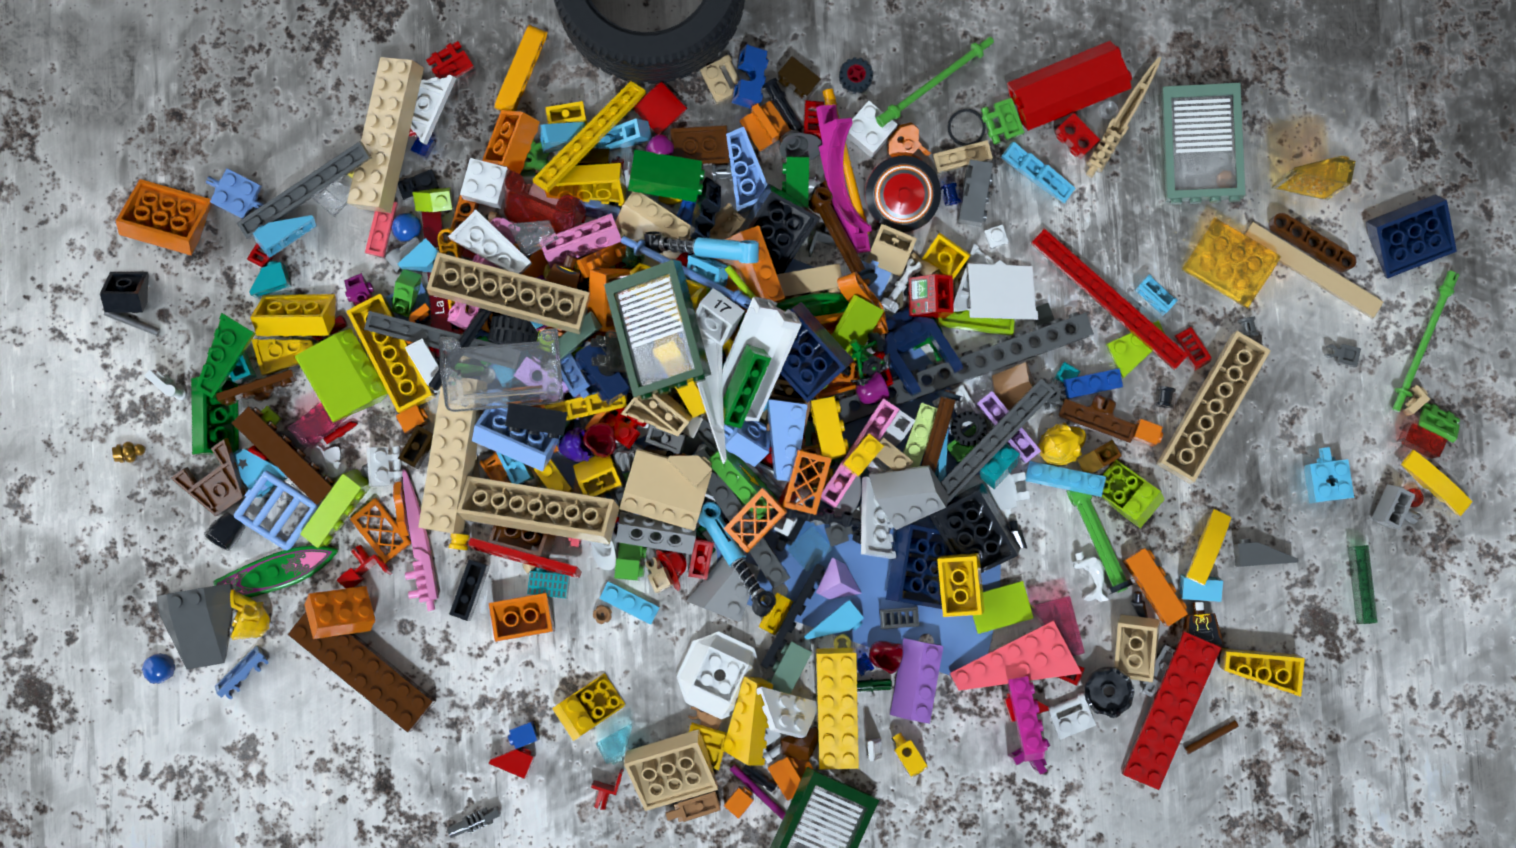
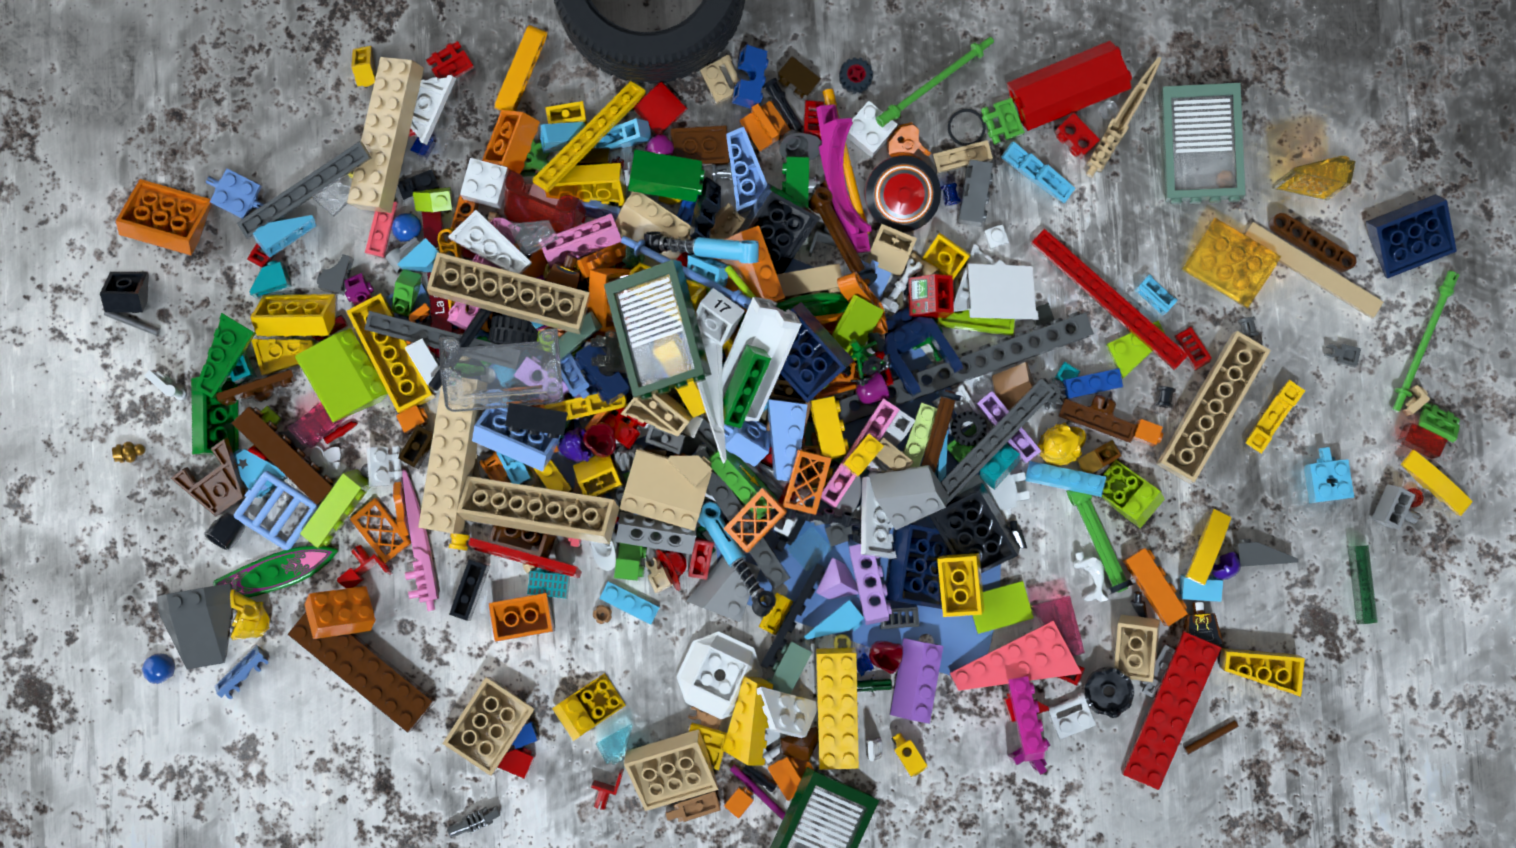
none -> dark grey arch [317,254,354,296]
none -> yellow slope [351,46,376,87]
none -> tan slope [442,677,535,776]
none -> light grey plant [555,536,575,565]
none -> lavender brick [849,544,892,625]
none -> dark purple hair [1211,552,1241,580]
none -> yellow slope [1245,380,1305,454]

